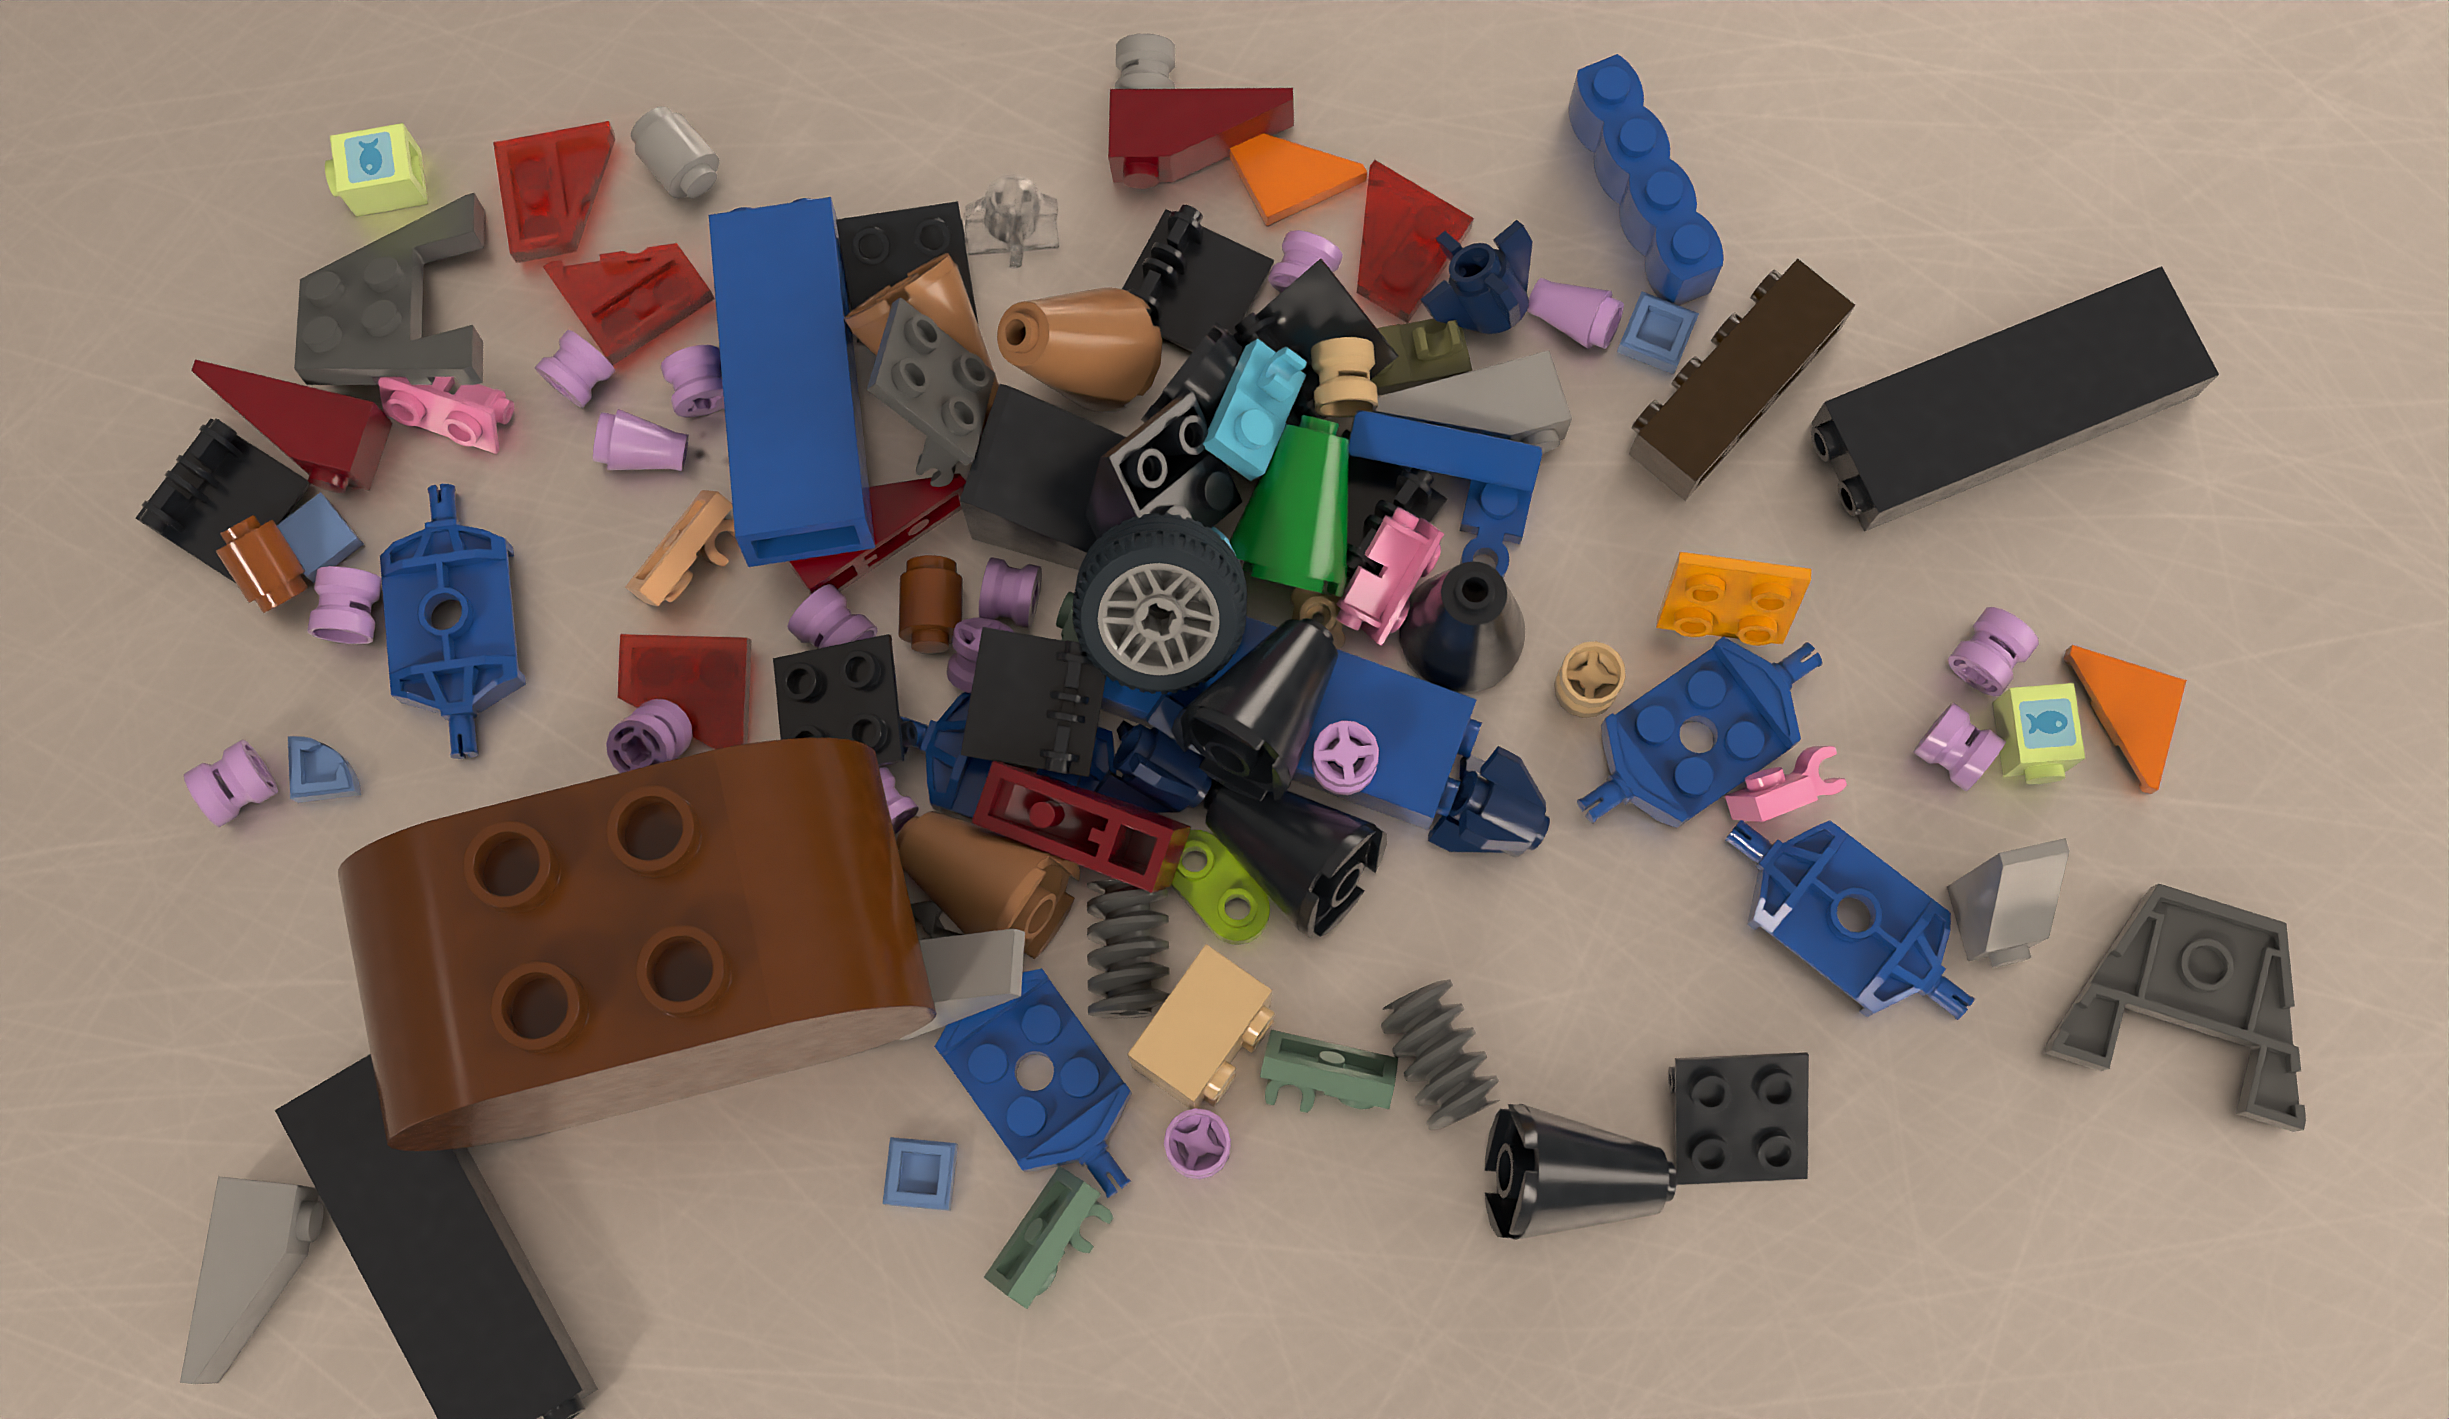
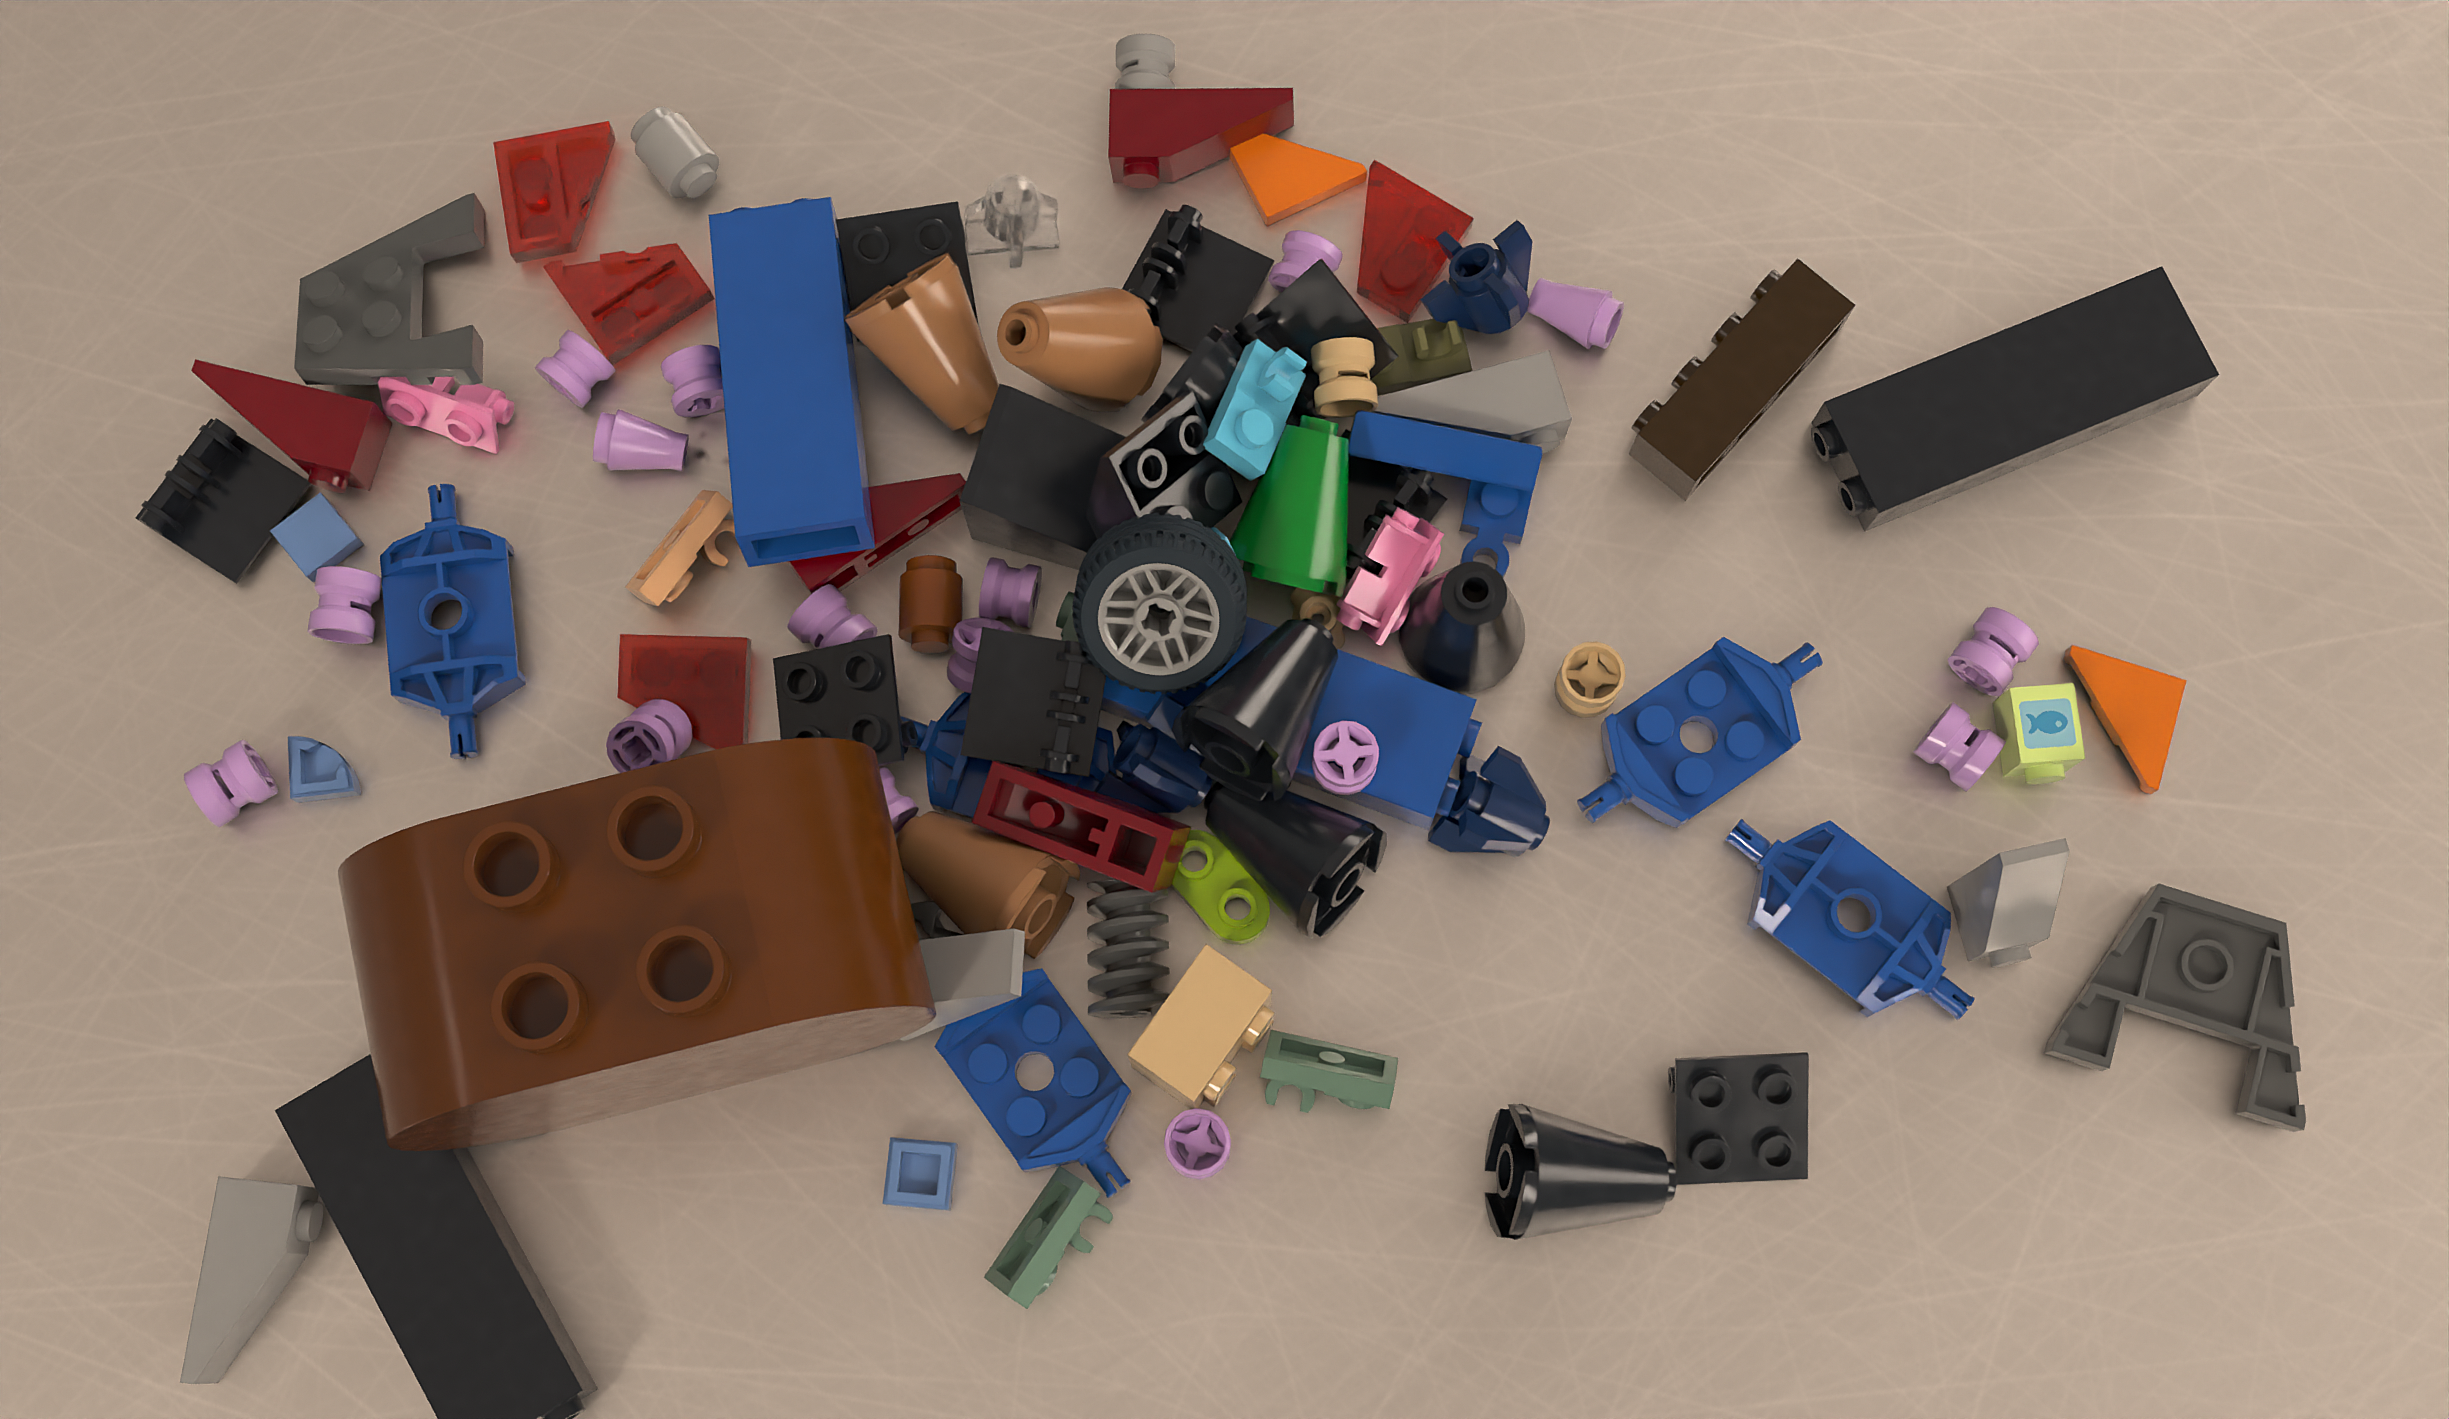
dark orange brick [216,515,309,613] -> none
yellowish green brick [325,123,428,217] -> none
dark grey plate [867,297,996,487] -> none
dark grey piece [1381,980,1500,1130] -> none
blue brick [1569,54,1724,306] -> none
medium blue tile [1617,291,1699,374] -> none
light orange plate [1656,552,1811,646] -> none
bright pink plate [1725,746,1847,822] -> none

